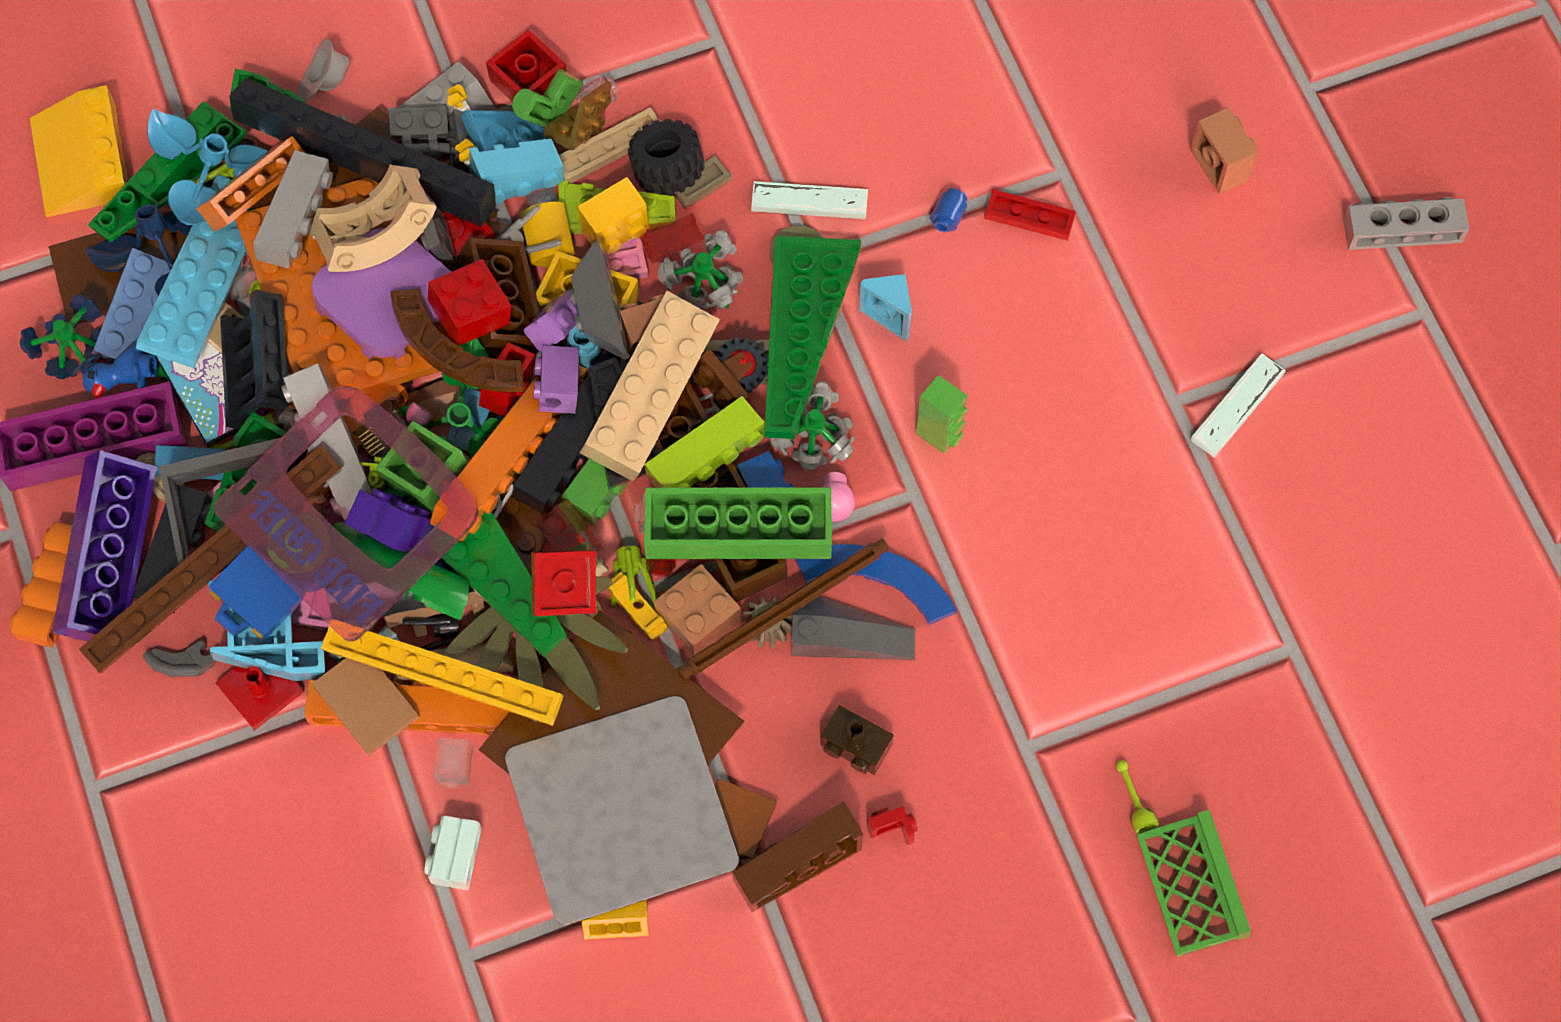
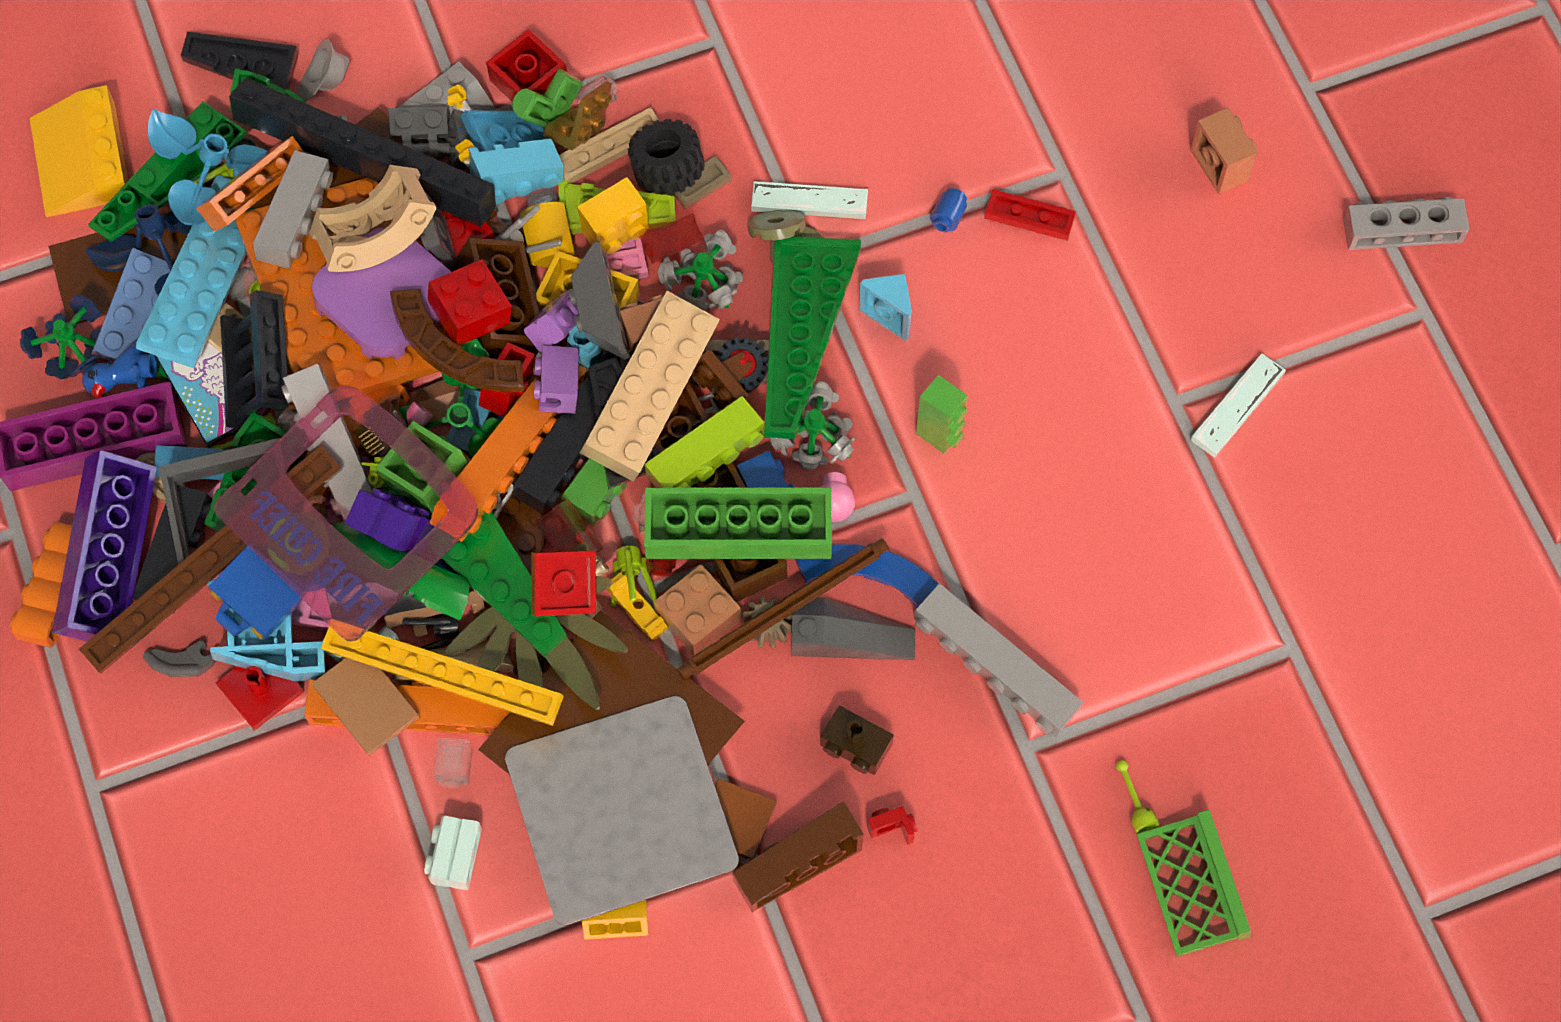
none -> black wing [181,31,298,90]
none -> olive tile [747,210,806,241]
none -> light grey brick [914,583,1084,737]

